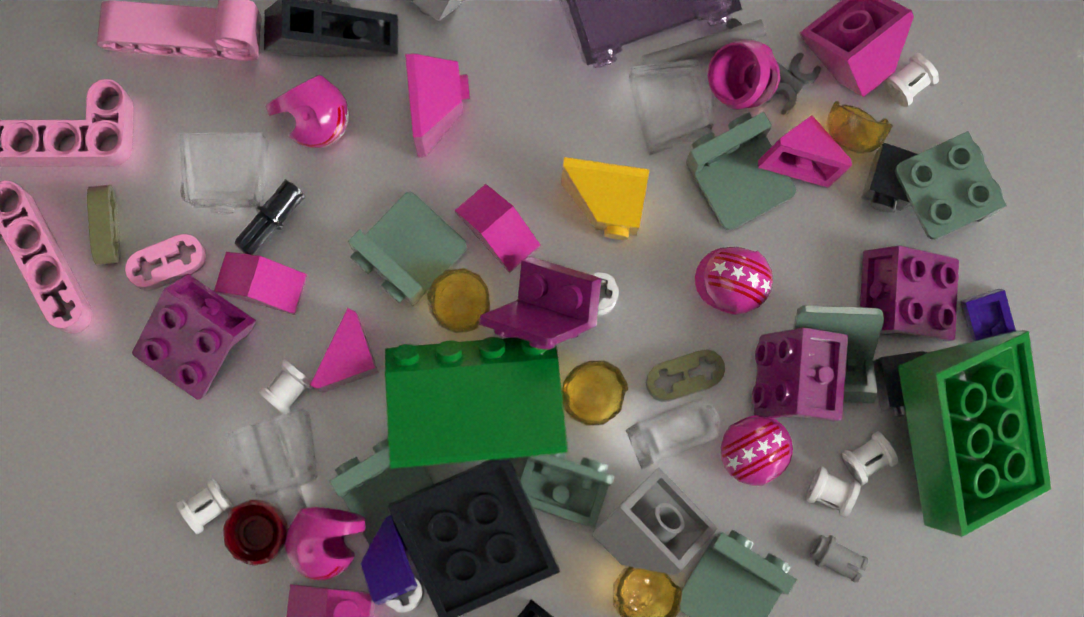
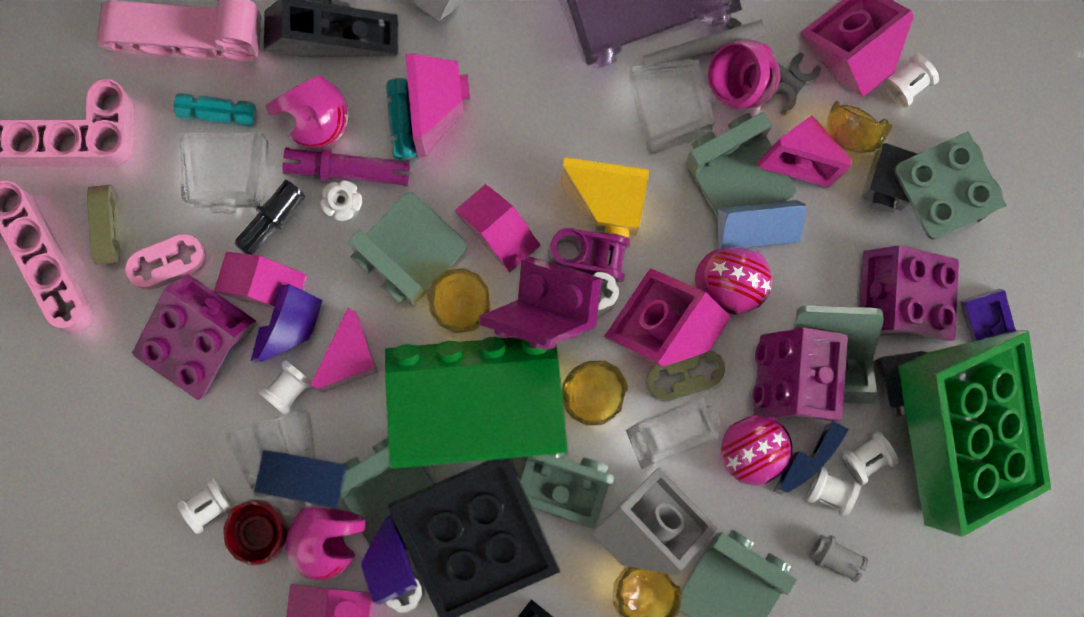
none -> teal axle [173,93,256,126]
none -> dark purple slope [250,284,323,363]
none -> dark blue slope [254,449,347,509]
none -> magenta pin [282,147,411,187]
none -> white plate [321,180,362,221]
none -> teal axle [386,78,417,160]
none -> magenta piece [548,228,631,282]
none -> dark pink slope [604,268,732,367]
none -> medium blue slope [717,200,806,250]
none -> dark blue slope [773,421,849,495]

